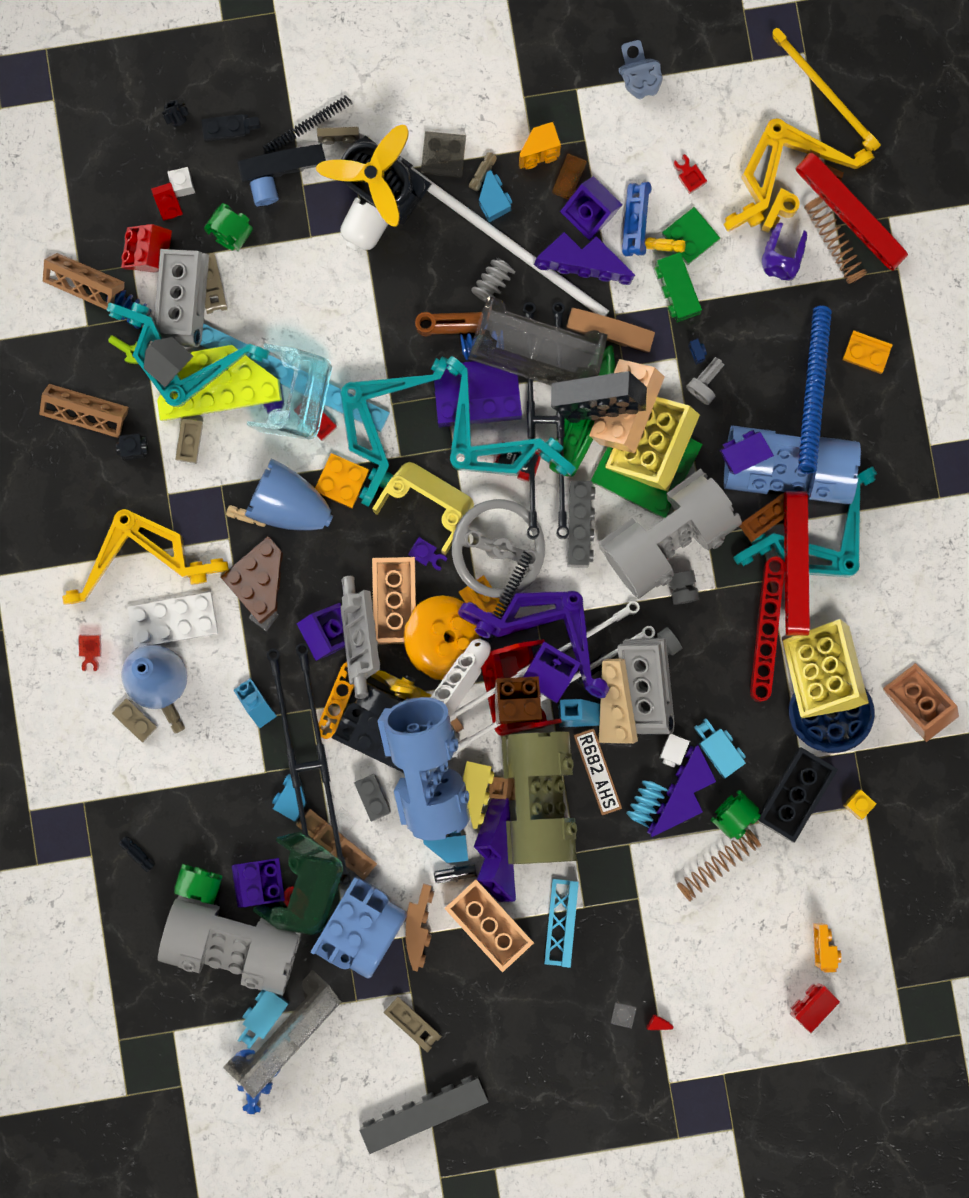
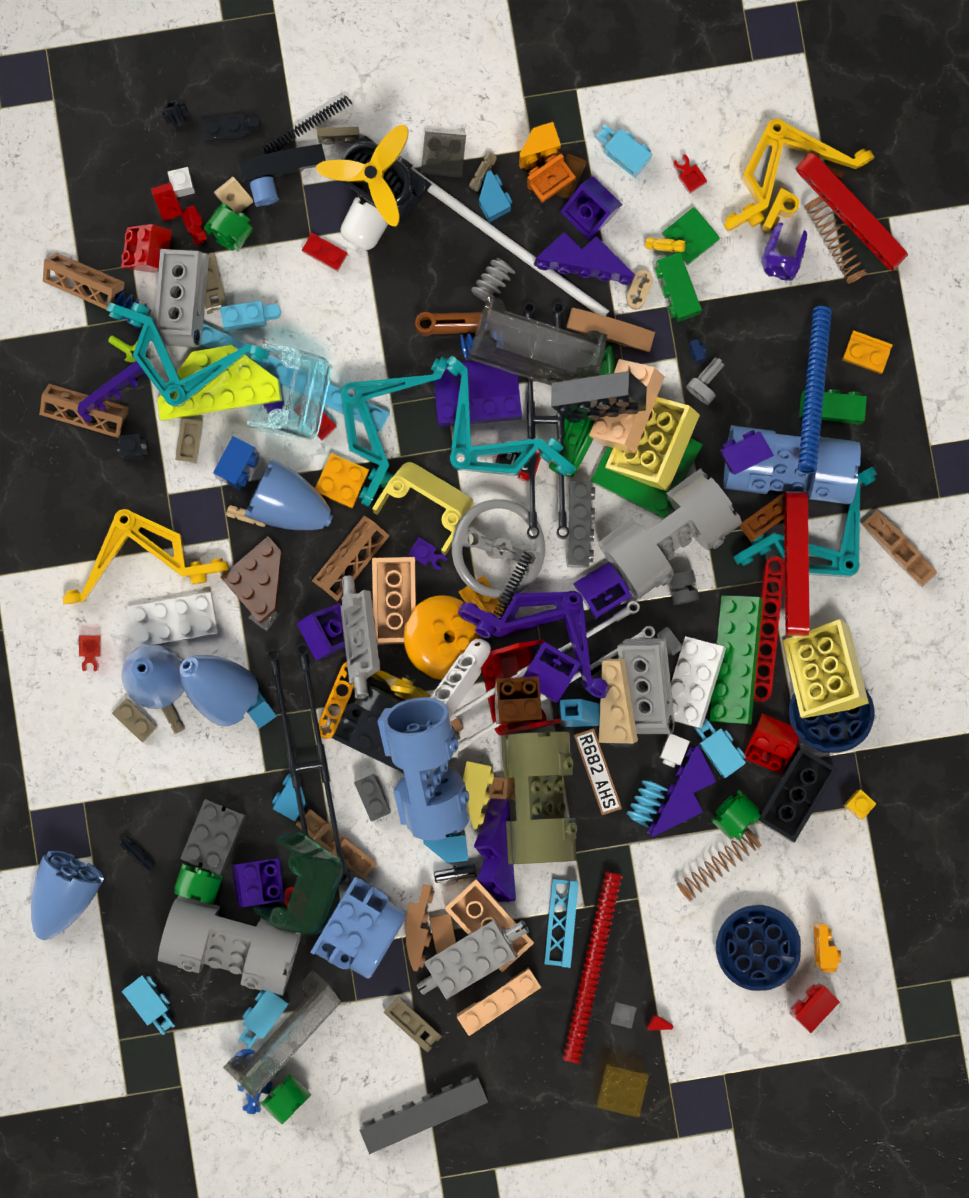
dark grey slope [144,337,194,388] -> none
sand blue piece [619,40,663,99] -> none
blue plate [622,182,652,257] -> none
yellow hinge [772,28,881,151] -> none
nougat slope [883,663,959,742] -> none
none -> medium blue cylinder [31,851,103,940]
none -> dark purple hinge [77,361,148,423]
none -> medium azure brick [122,974,176,1035]
none -> medium blue cylinder [180,655,258,727]
none -> dark grey piece [180,799,247,875]
none -> red plate [181,206,207,246]
none -> blue brick [213,436,260,490]
none -> tan piece [214,177,254,215]
none -> medium azure brick [220,301,281,332]
none -> green brick [261,1073,312,1124]
none -> red plate [302,233,348,272]
none -> medium nougat fence [312,516,389,601]
none -> light grey plate [417,919,529,999]
none -> medium nougat slope [429,914,456,954]
none -> light nougat arch [457,967,541,1036]
none -> orange bracket [527,153,576,203]
none -> red piece [562,871,623,1064]
none -> dark purple slope [573,562,632,619]
none -> medium azure brick [594,125,652,178]
none -> clear yellow brick [596,1063,649,1118]
none -> tan beam [626,270,653,310]
none -> white plate [671,636,726,729]
none -> plate [710,595,763,724]
none -> dark blue brick [716,905,801,991]
none -> red slope [744,714,799,774]
none -> green brick [799,390,867,424]
none -> medium nougat slope [862,510,937,587]

